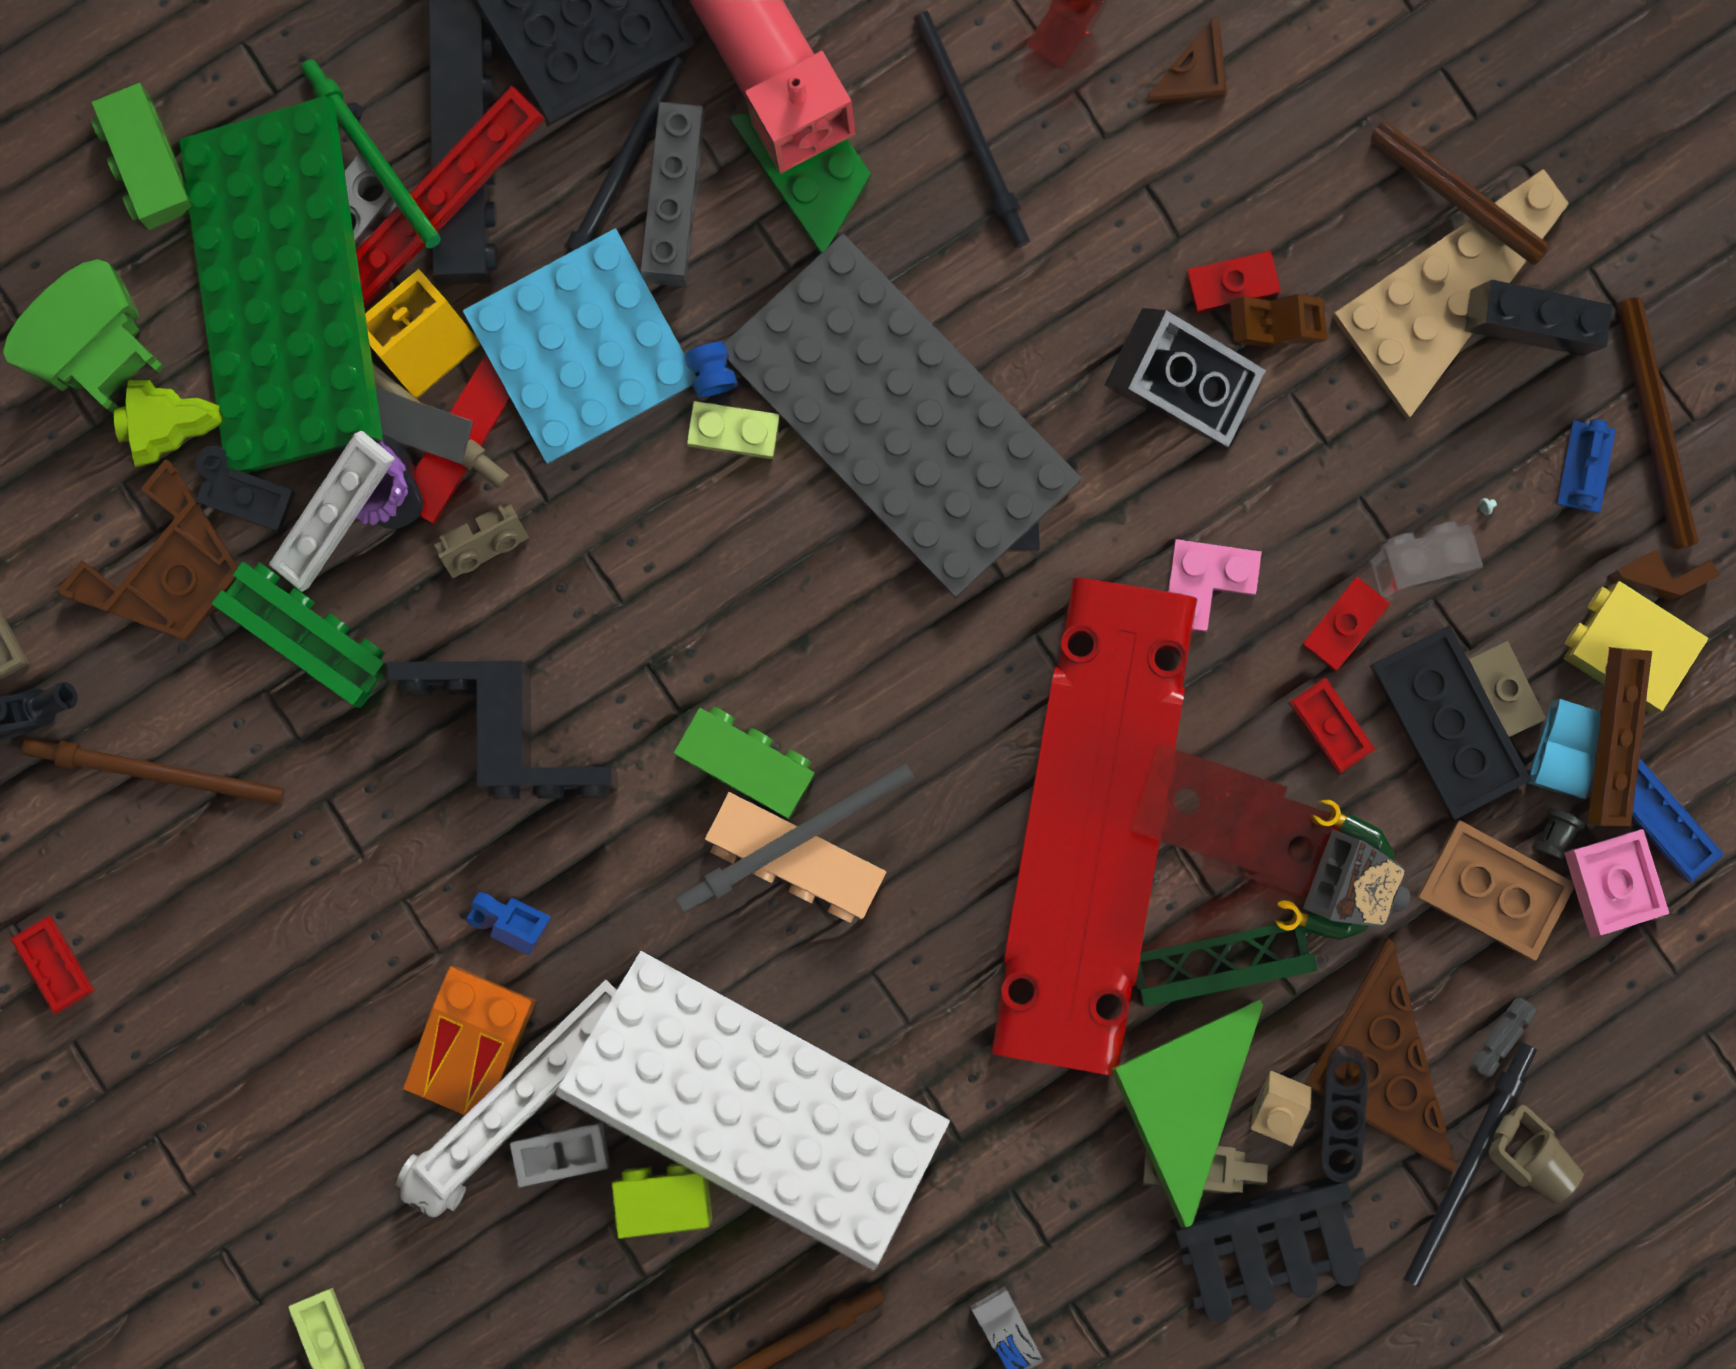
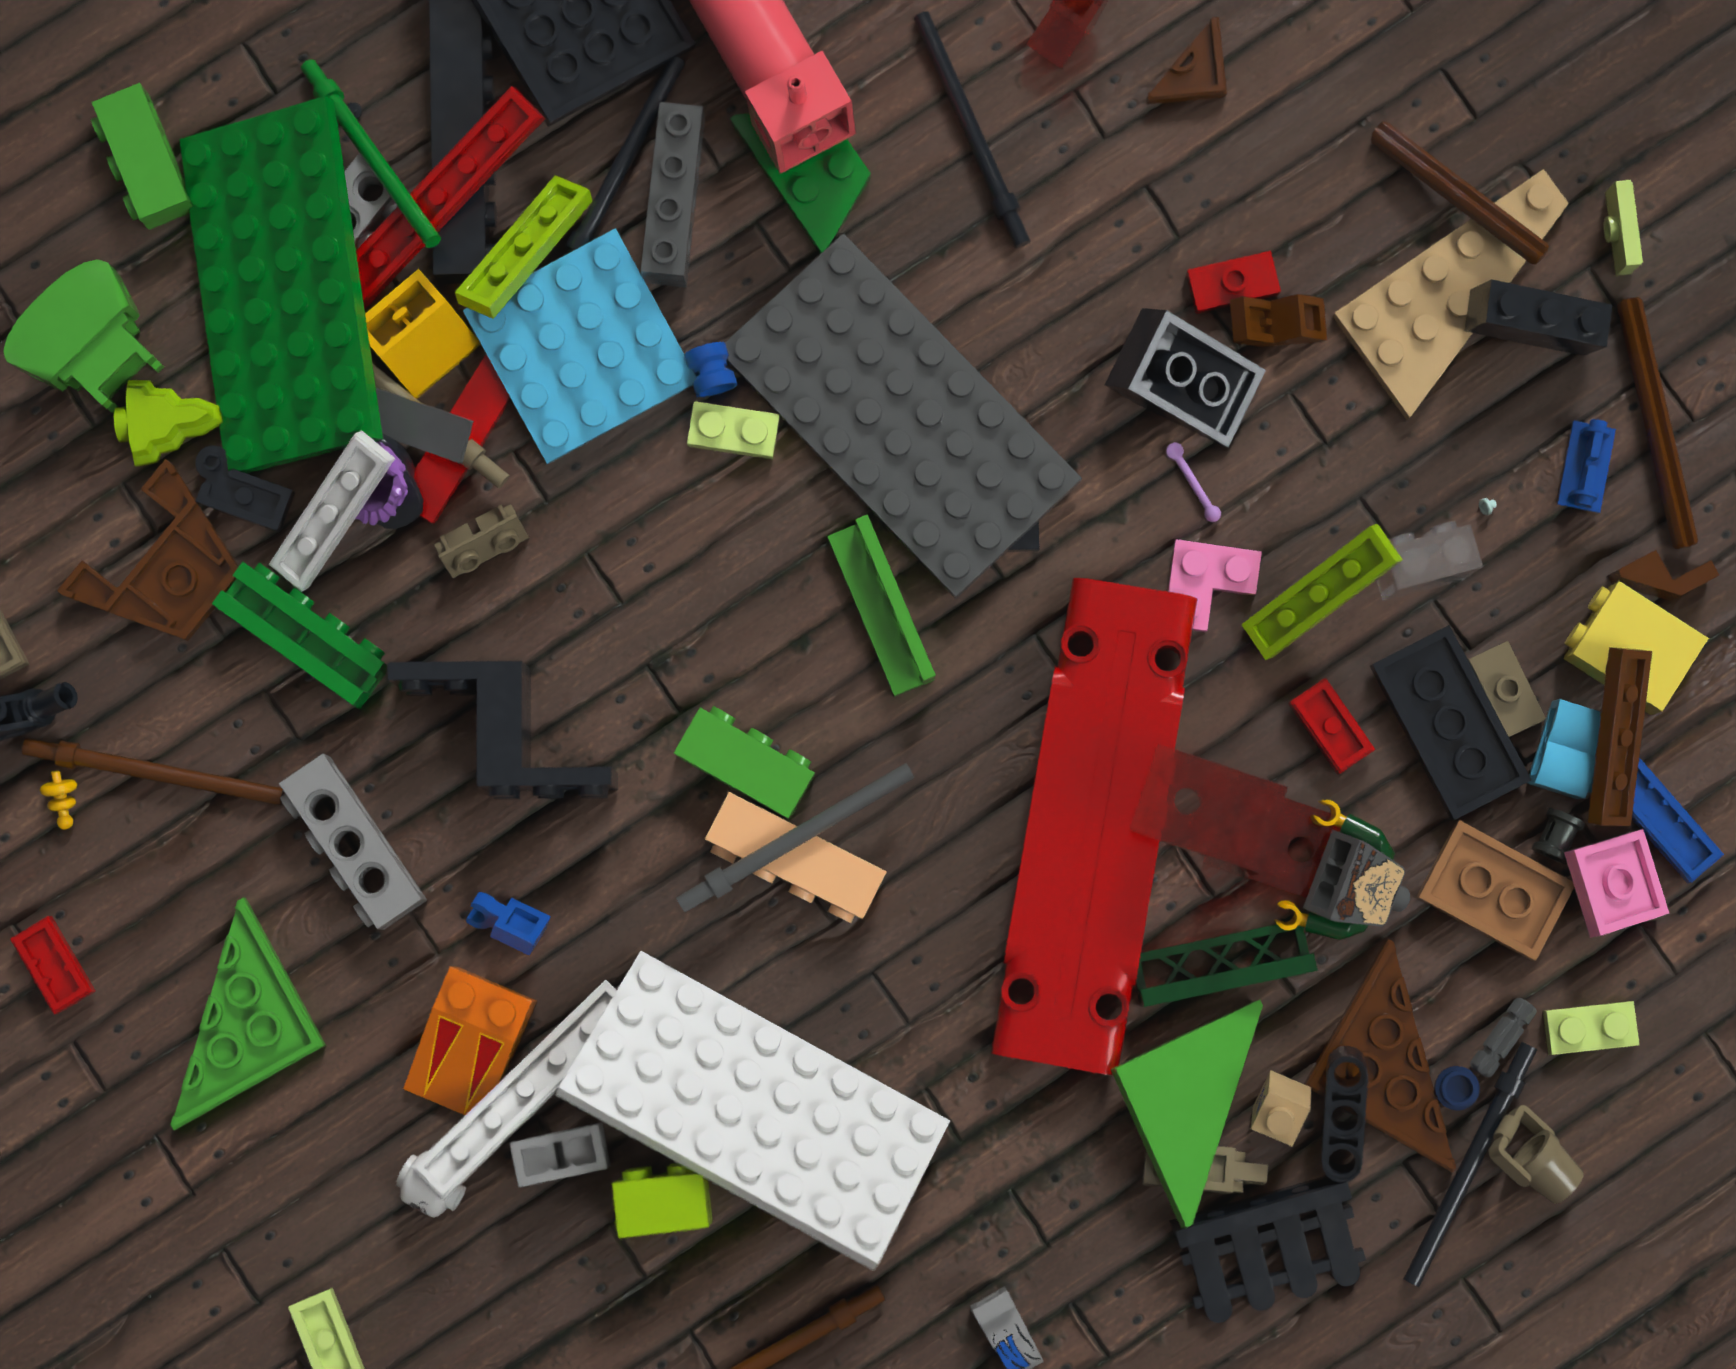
red plate [1301,577,1391,672] -> none
none -> yellow hair [40,771,77,830]
none -> bright green tile [171,897,326,1130]
none -> light grey brick [279,754,427,930]
none -> lime plate [455,175,593,319]
none -> bright green fence [827,514,936,697]
none -> lavender hinge [1166,442,1221,522]
none -> lime plate [1241,524,1403,660]
none -> dark blue plate [1434,1066,1480,1111]
none -> yellowish green plate [1543,1001,1639,1055]
none -> yellowish green plate [1604,180,1643,276]

